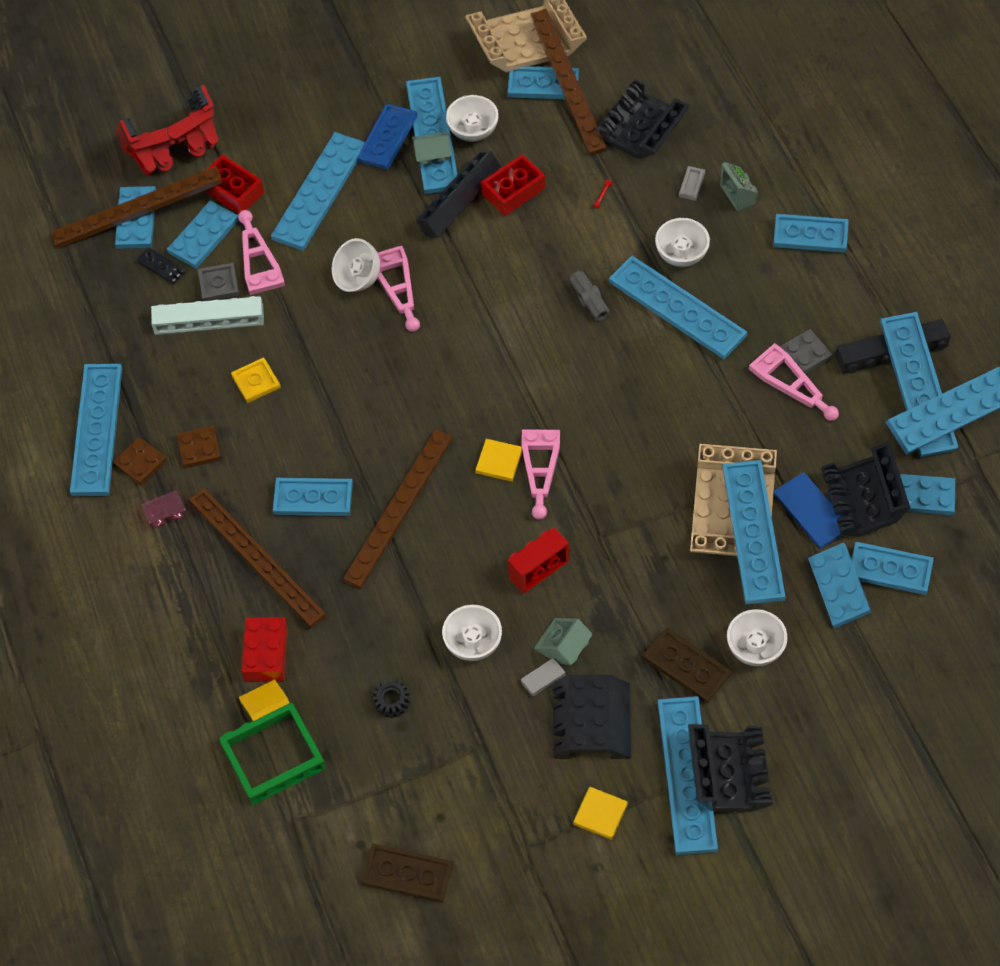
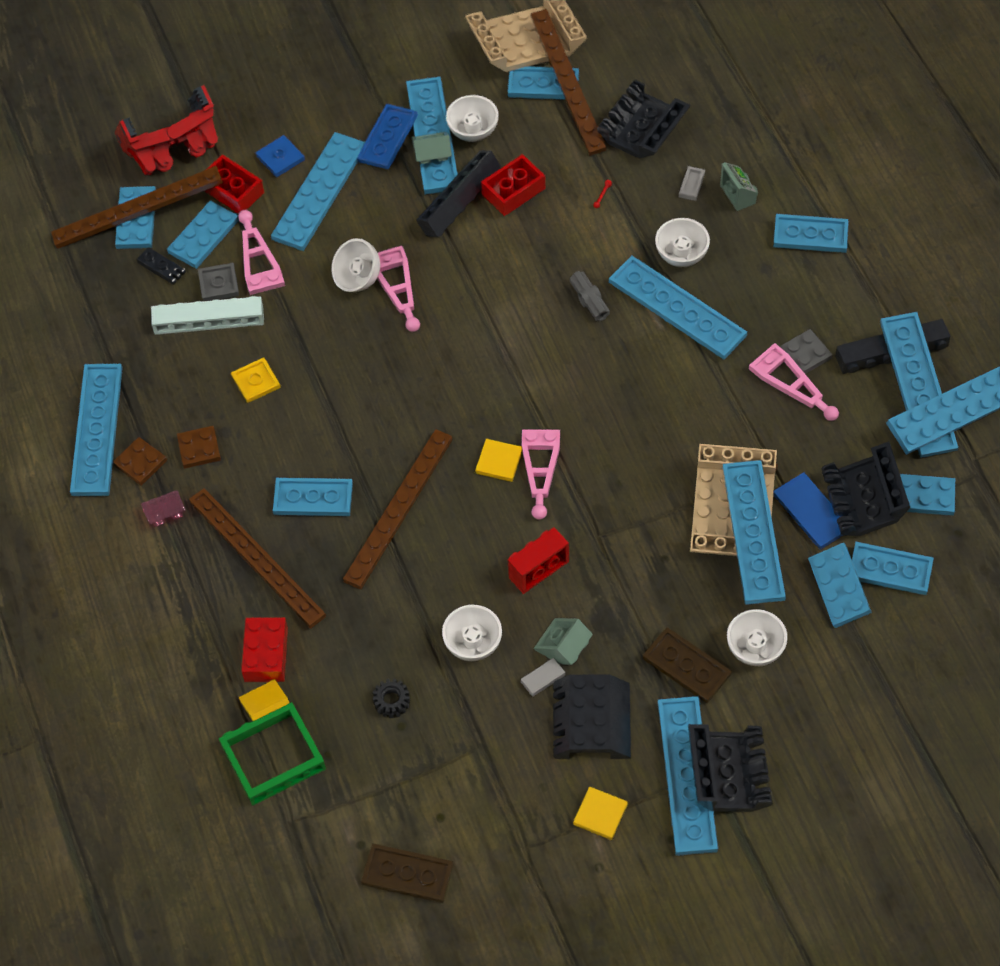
none -> blue plate [256,135,305,178]

